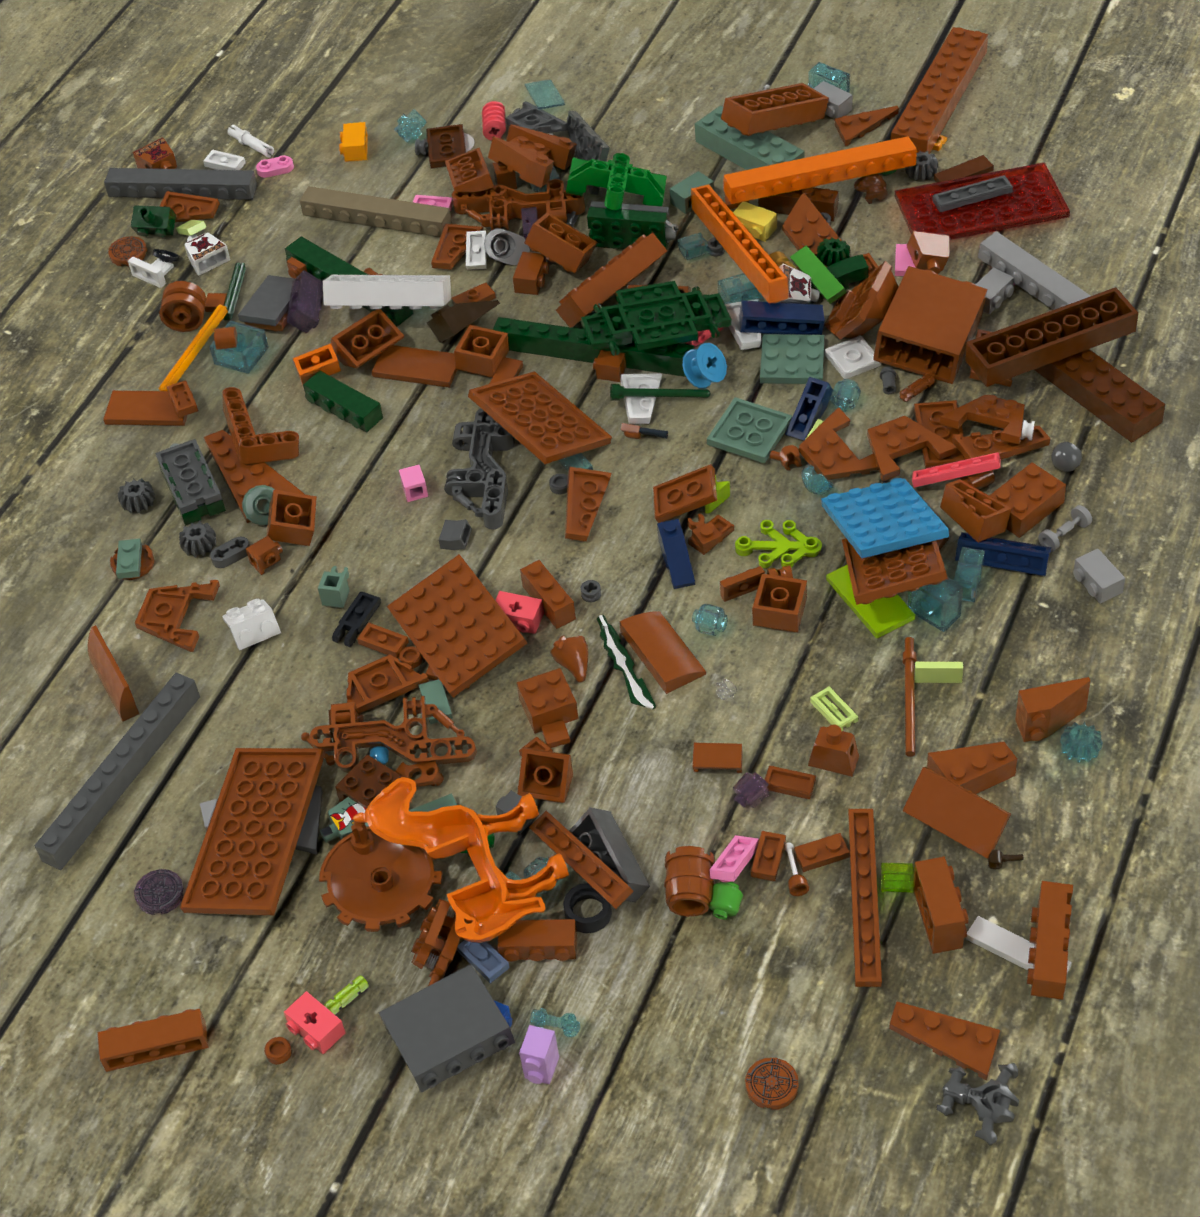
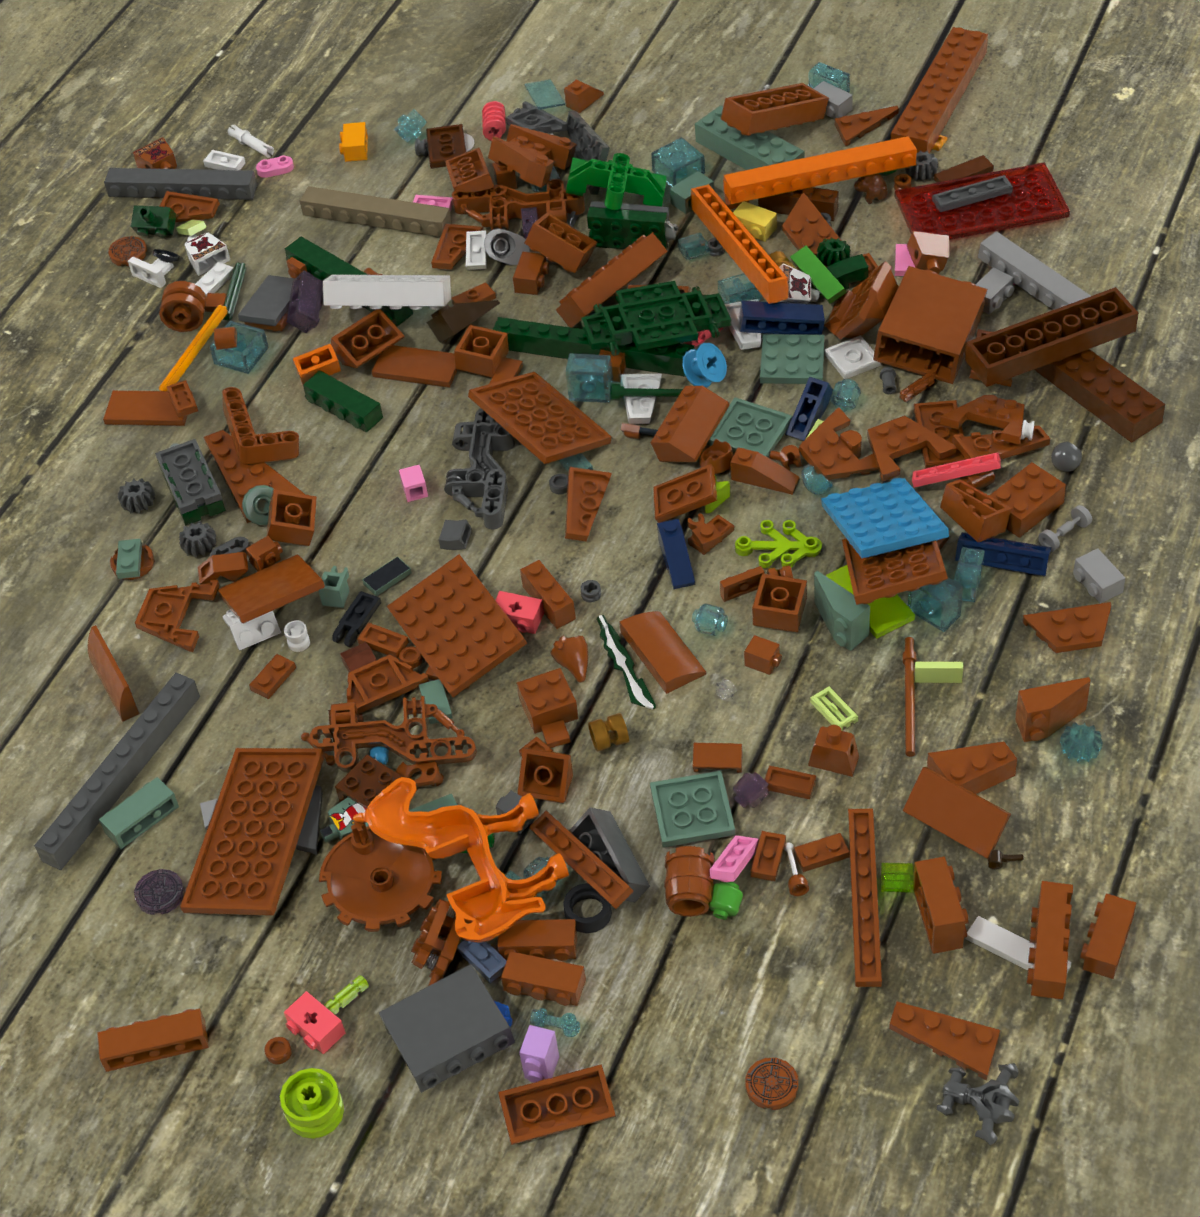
none -> sand green brick [99,777,179,849]
none -> white plate [196,262,234,298]
none -> dark orange slope [198,552,248,585]
none -> dark orange tile [217,554,325,624]
none -> dark orange plate [249,654,296,699]
none -> lime wheel [280,1068,344,1139]
none -> white wheel [284,620,310,652]
none -> copper piece [340,642,376,672]
none -> black tile [362,556,412,596]
none -> dark orange slope [498,1064,616,1145]
none -> dark orange brick [501,951,586,1006]
none -> dark orange slope [564,80,604,113]
none -> clear light blue brick [566,353,613,403]
none -> pearl gold wheel [588,713,629,752]
none -> dark orange slope [650,385,729,462]
none -> sand green plate [650,770,735,848]
none -> clear light blue brick [651,137,705,187]
none -> dark orange hair [698,439,733,474]
none -> dark orange slope [730,447,800,495]
none -> dark orange brick [744,635,782,675]
none -> sand green slope [814,571,870,651]
none -> dark orange brick [840,430,862,458]
none -> dark orange bush [894,174,912,193]
none -> dark orange wing [1023,602,1112,653]
none -> dark orange brick [1080,893,1137,979]

